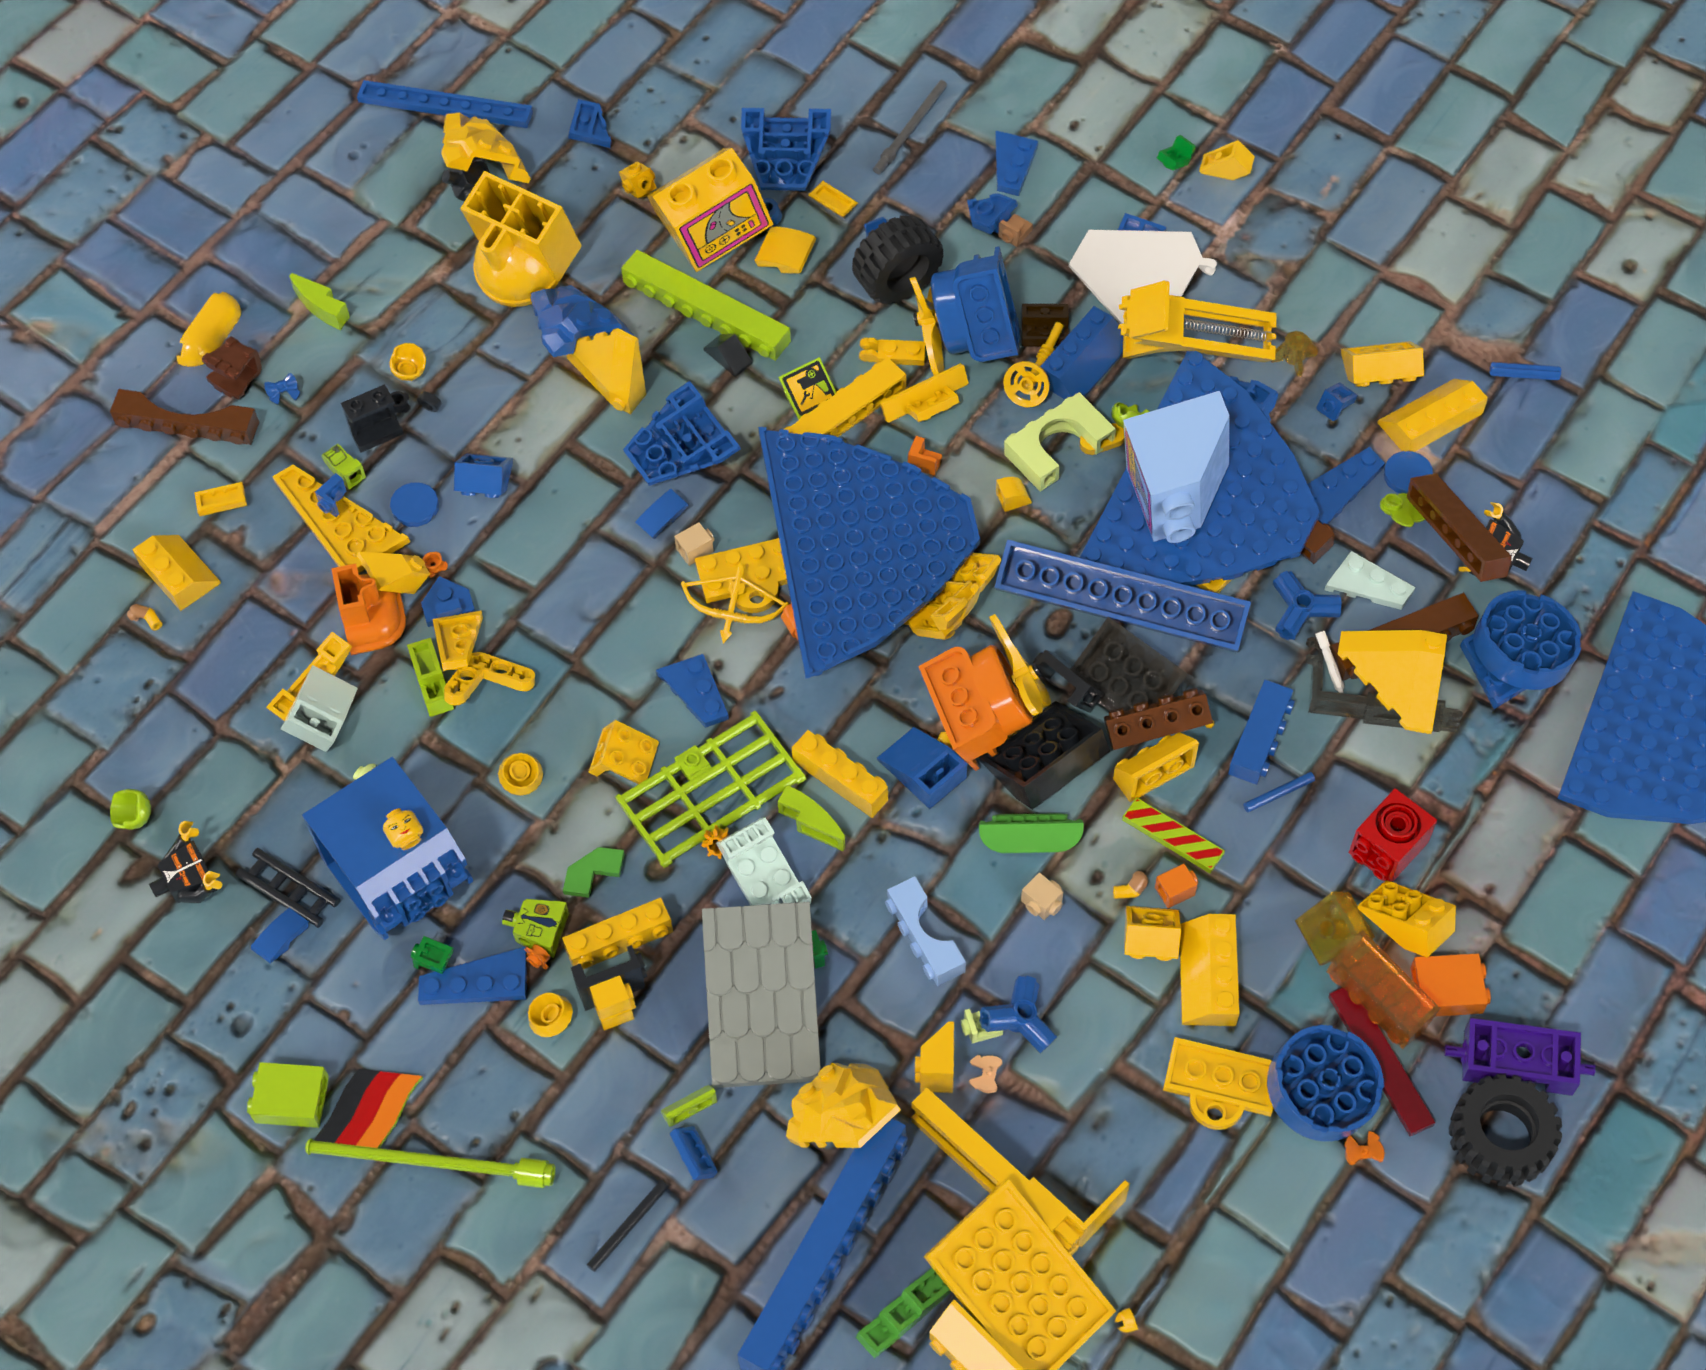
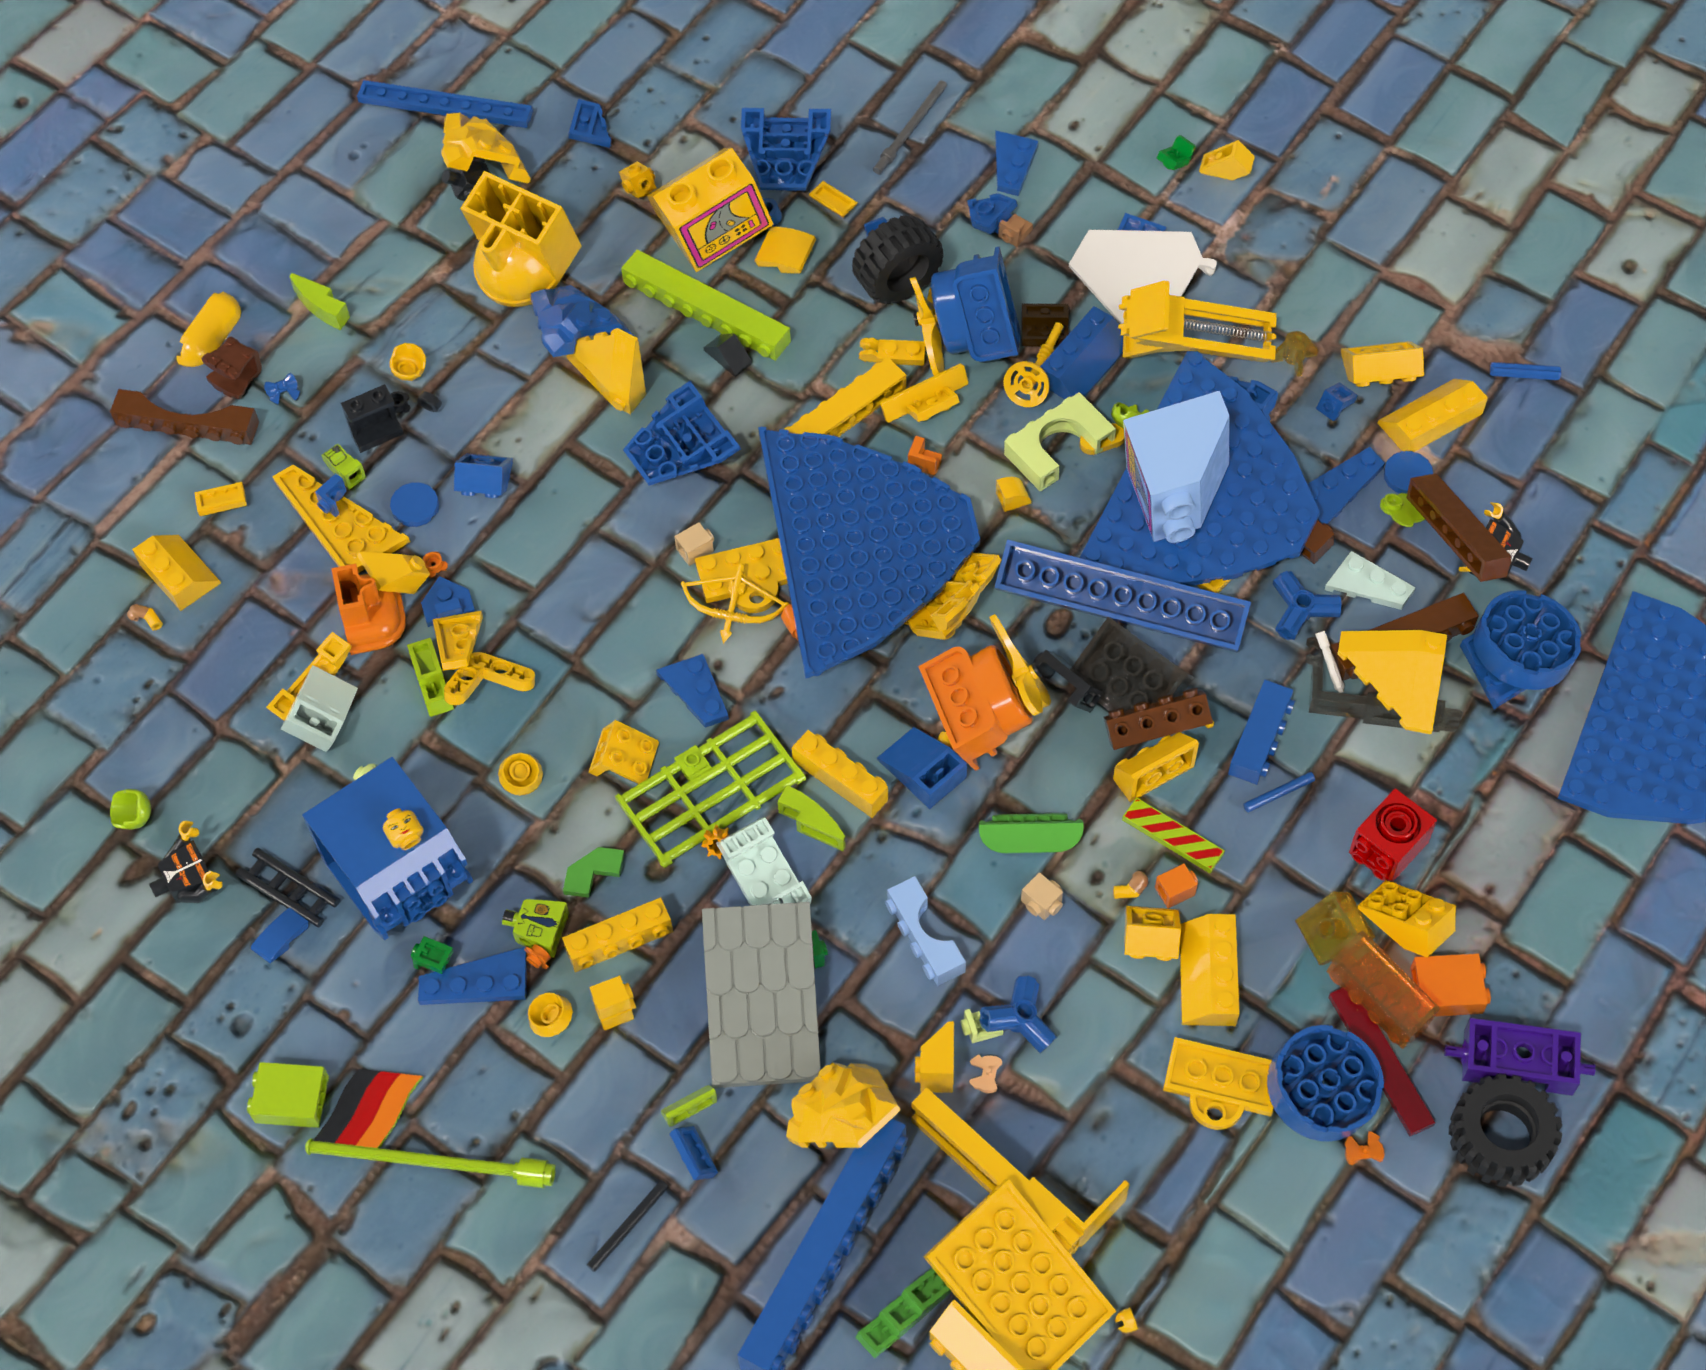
black panel [570,945,647,1011] -> none
blue slope [635,489,689,539] -> none
piece [778,357,836,420] -> none
black slope [978,701,1110,810] -> none

